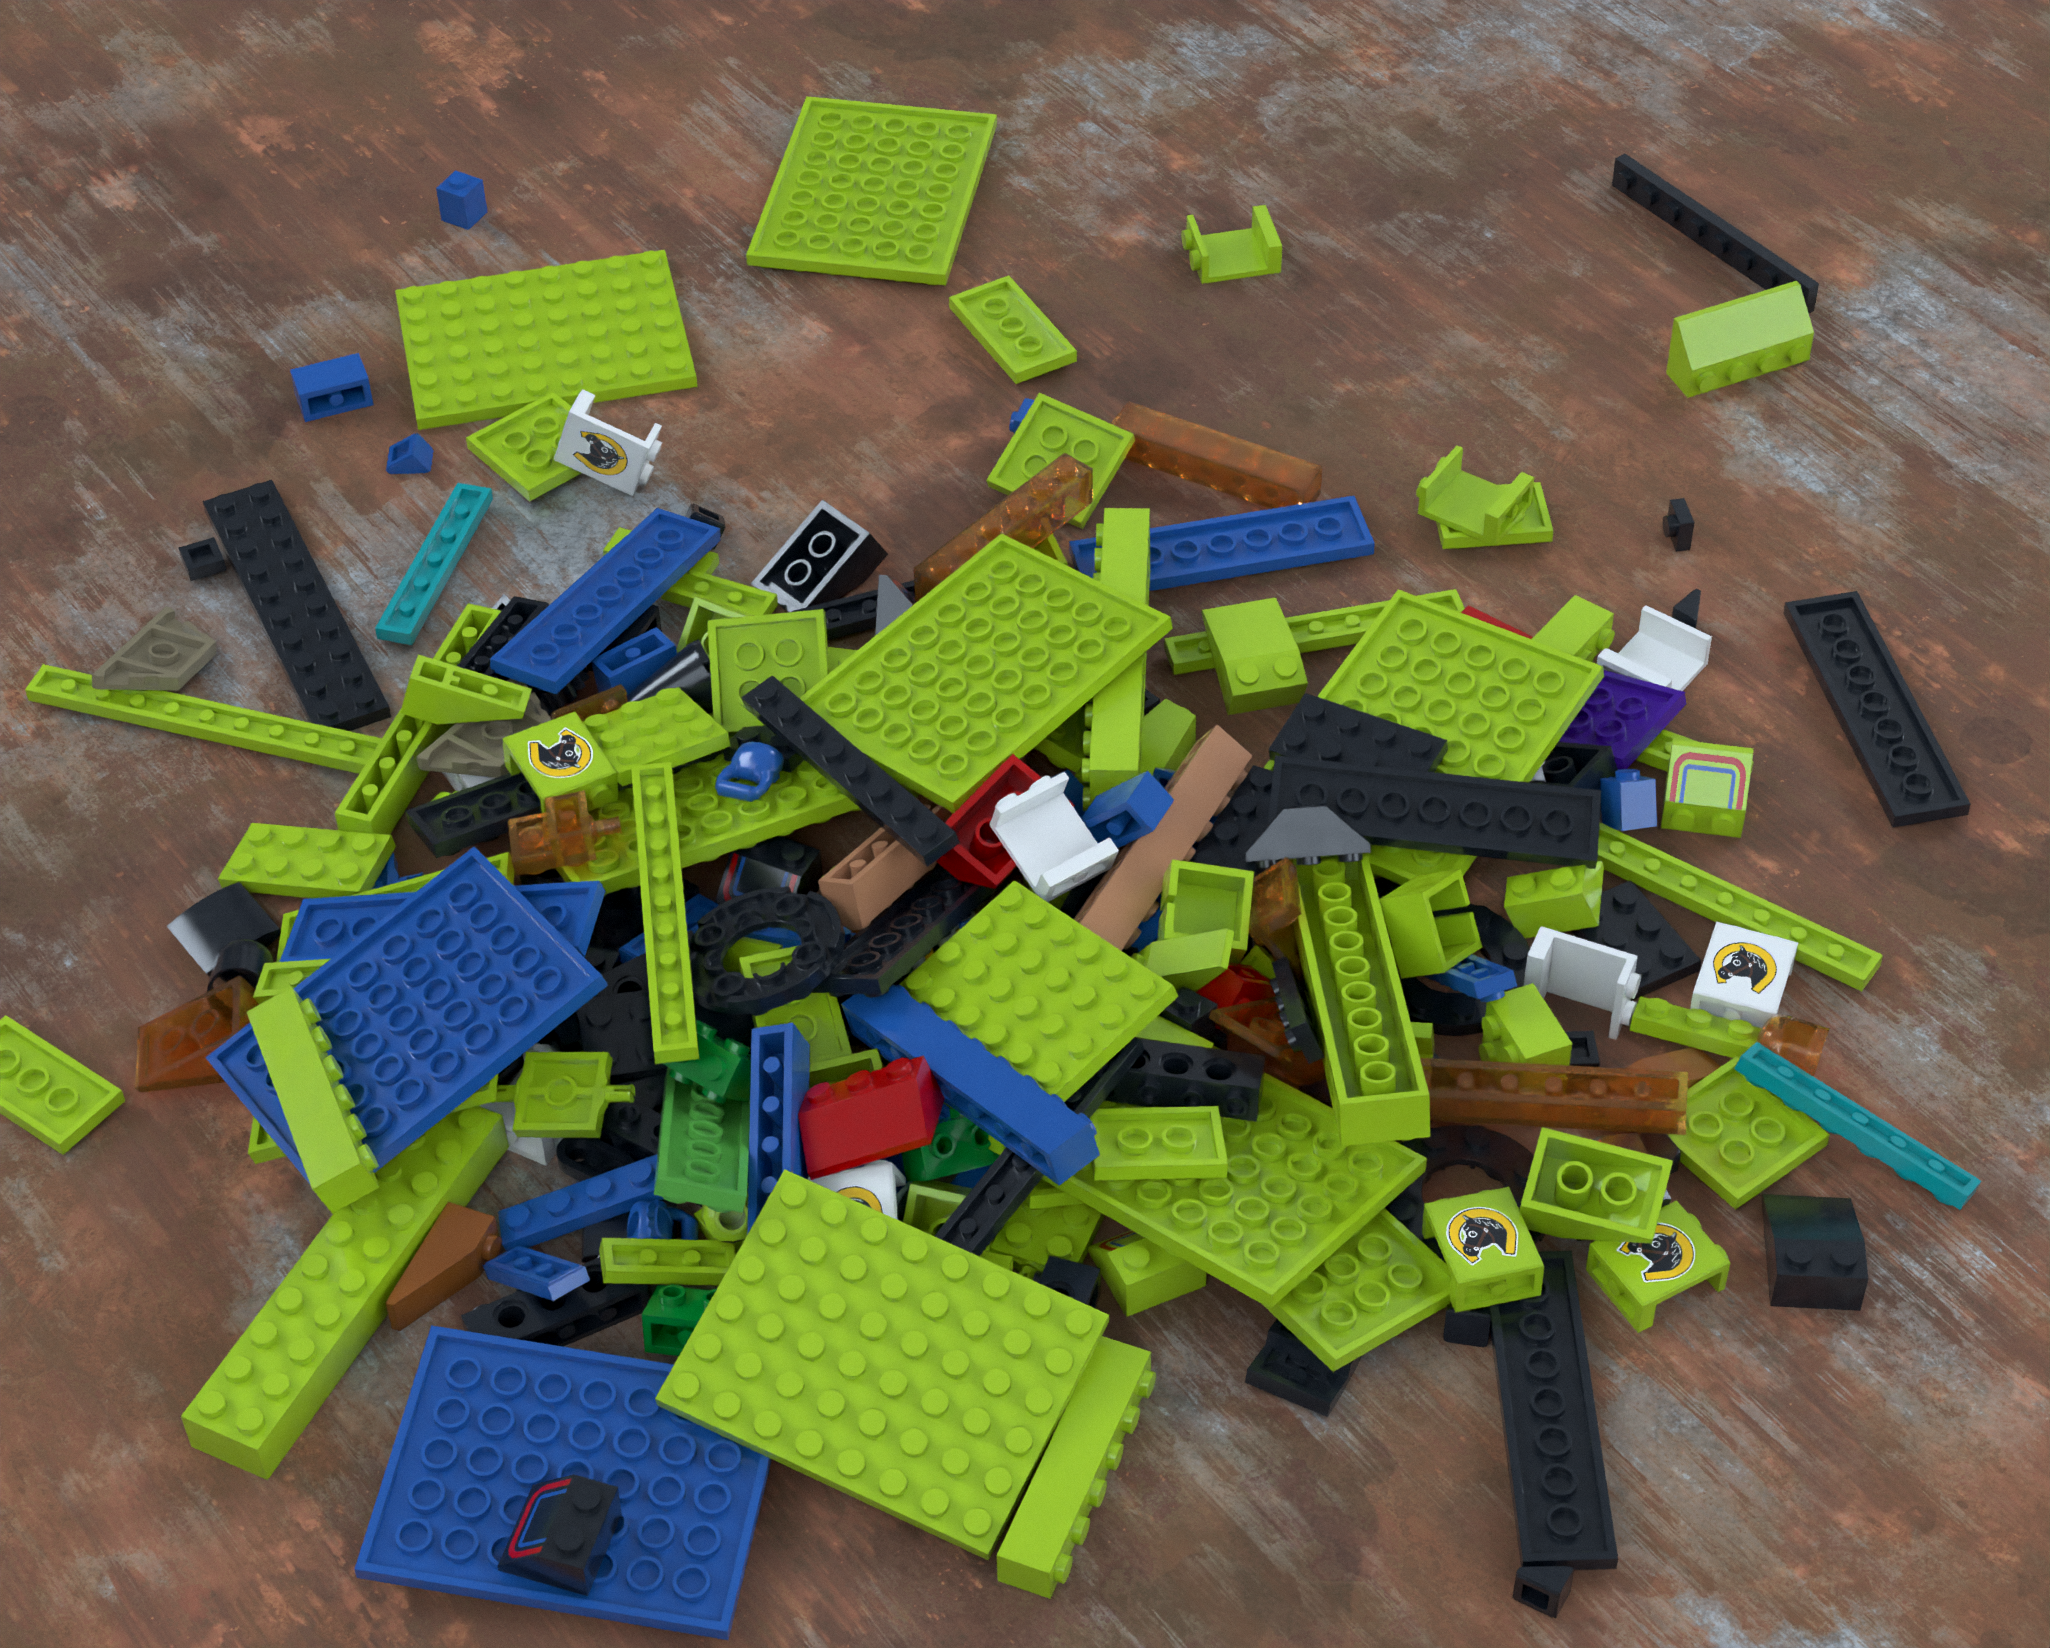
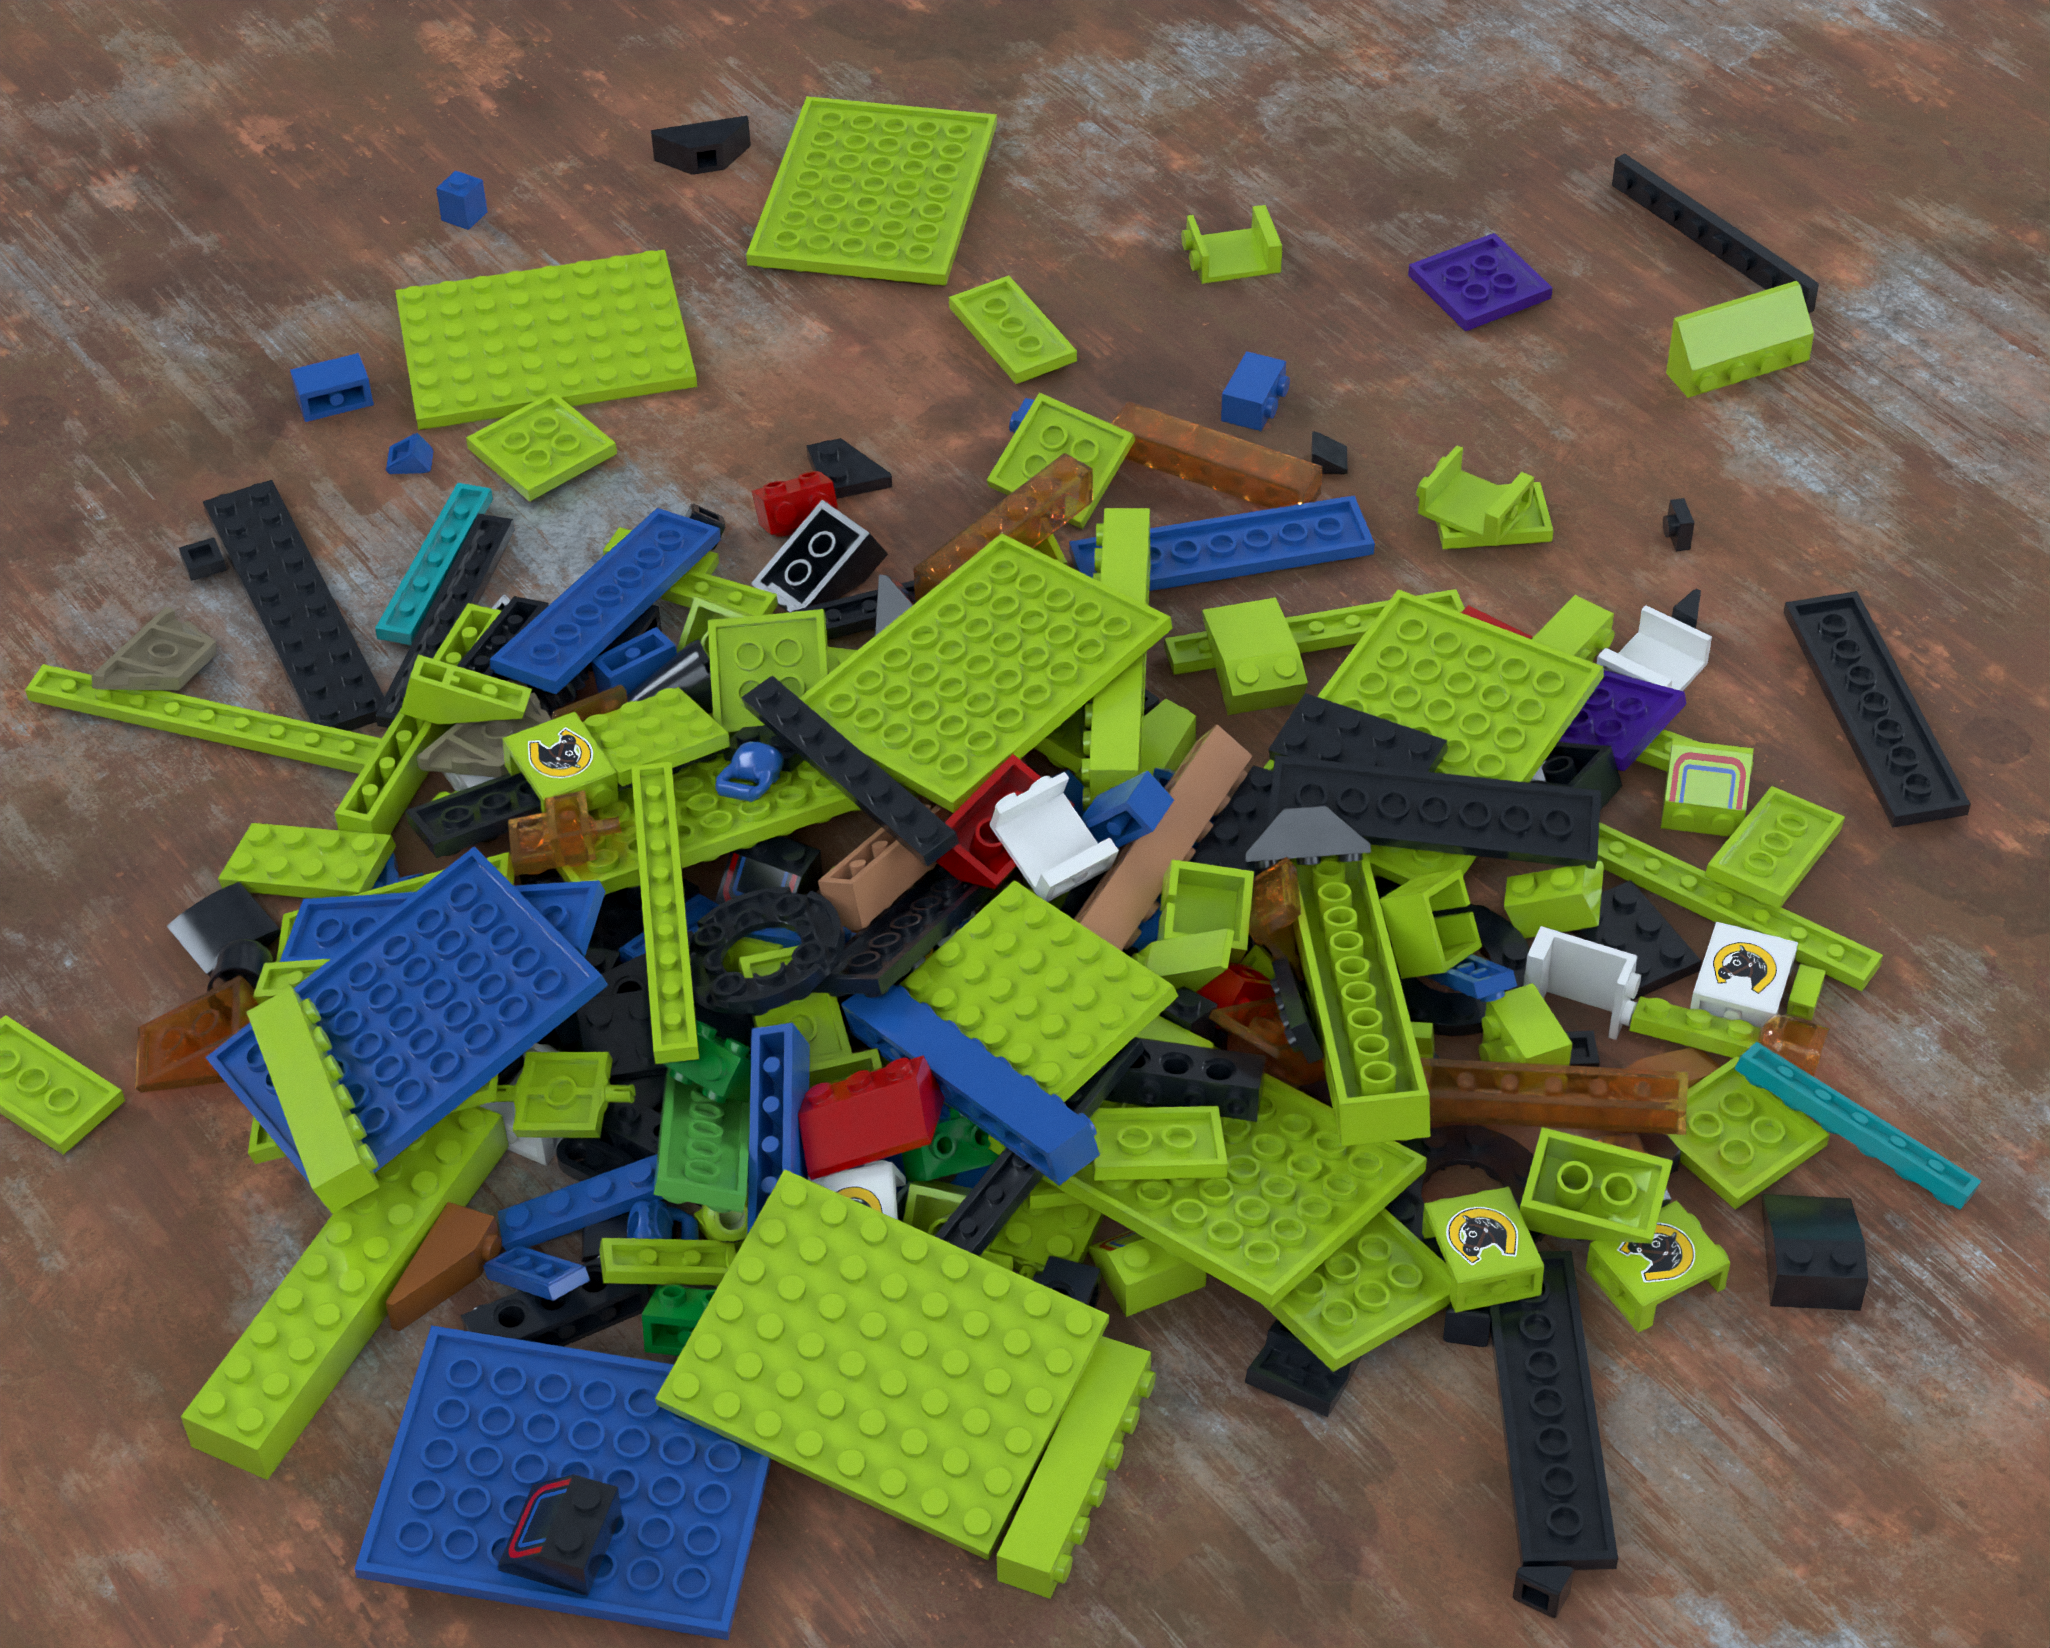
white panel [554,389,663,496] -> none
brick [1600,769,1657,831] -> none
none -> black plate [375,514,515,728]
none -> black slope [650,115,751,175]
none -> red brick [752,471,839,537]
none -> black wing [806,438,892,499]
none -> blue brick [1221,351,1290,431]
none -> black slope [1311,431,1348,474]
none -> dark purple plate [1408,233,1552,331]
none -> lime plate [1705,786,1845,909]
none -> lime piece [1786,964,1826,1021]

